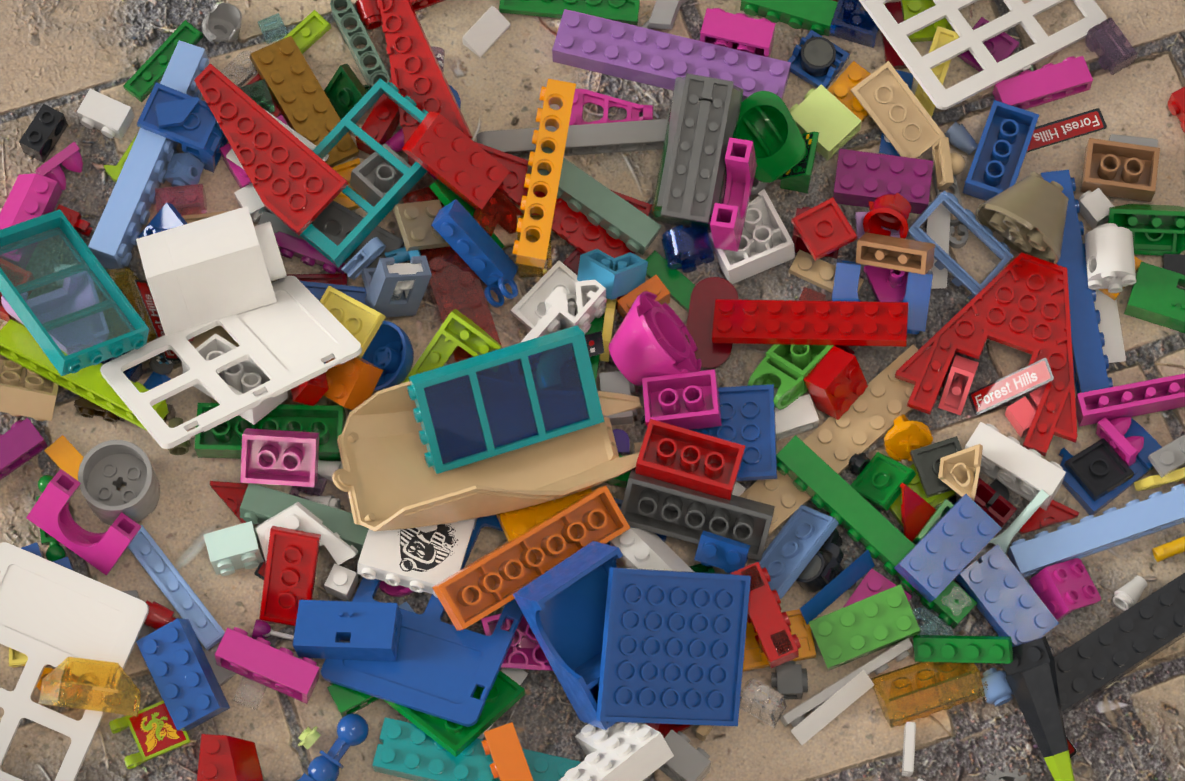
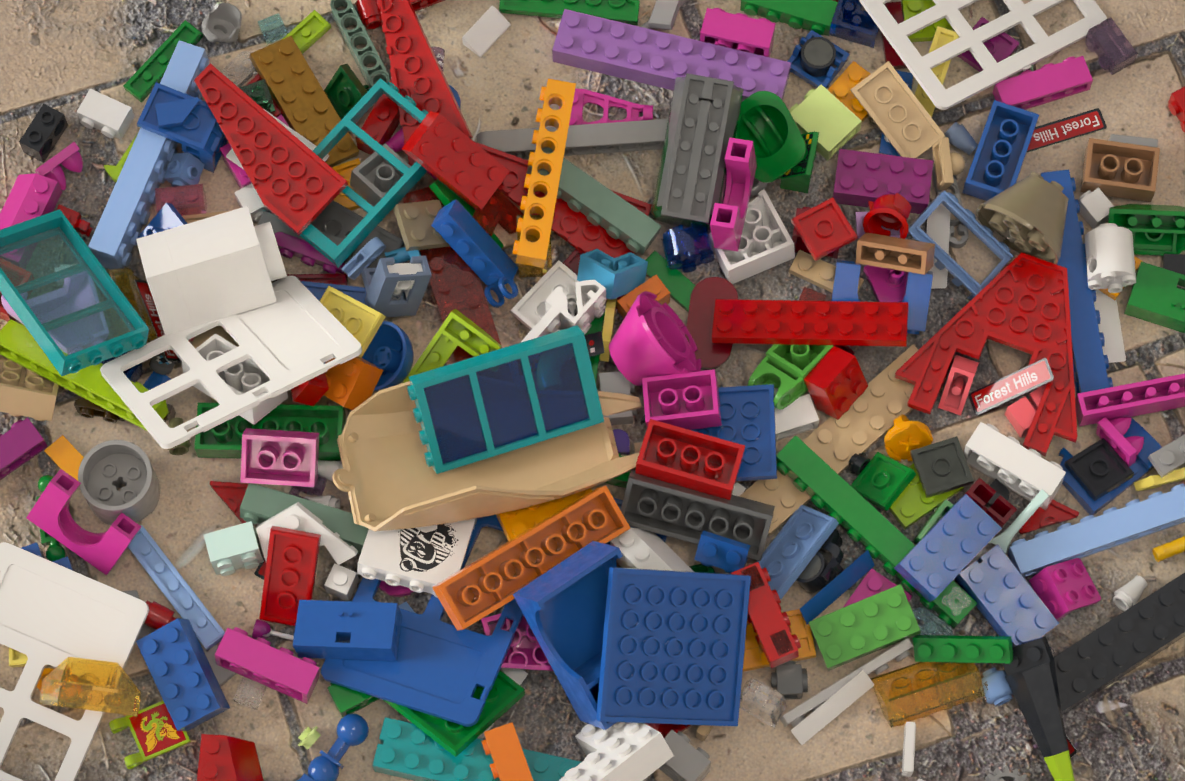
red tile [900,483,936,542] -> none
tan slope [938,444,983,501] -> none

